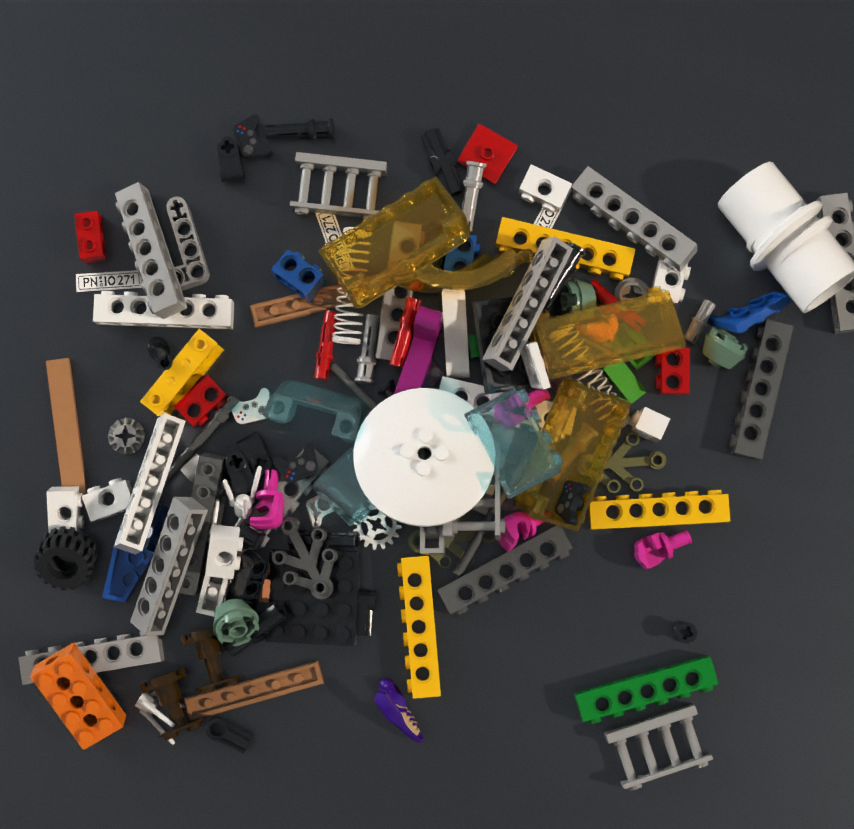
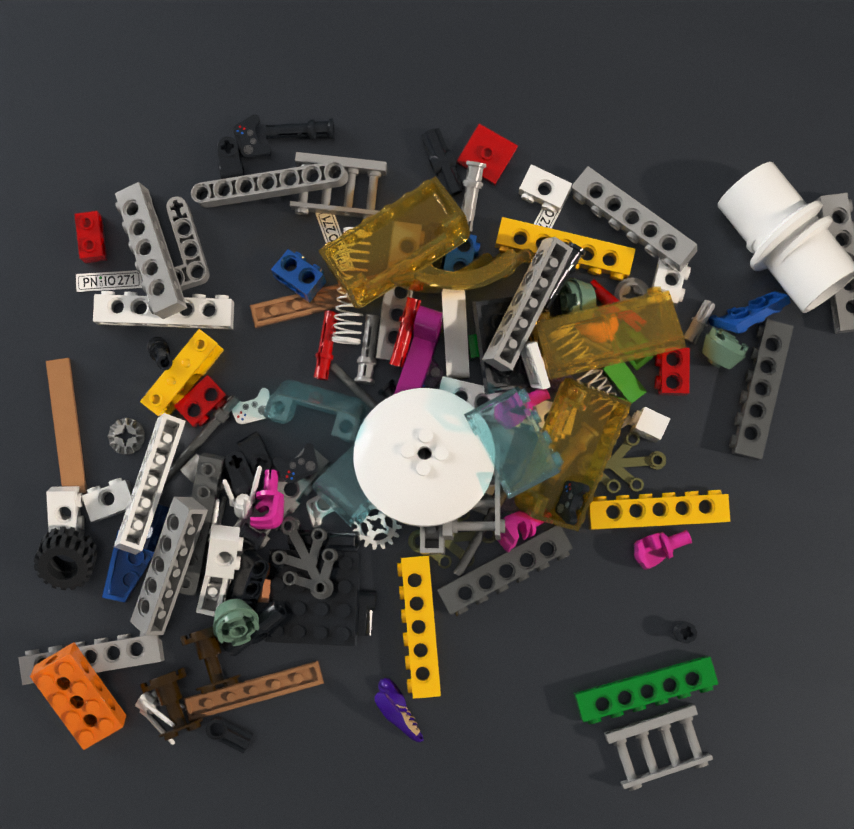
none -> light grey beam [191,161,349,208]

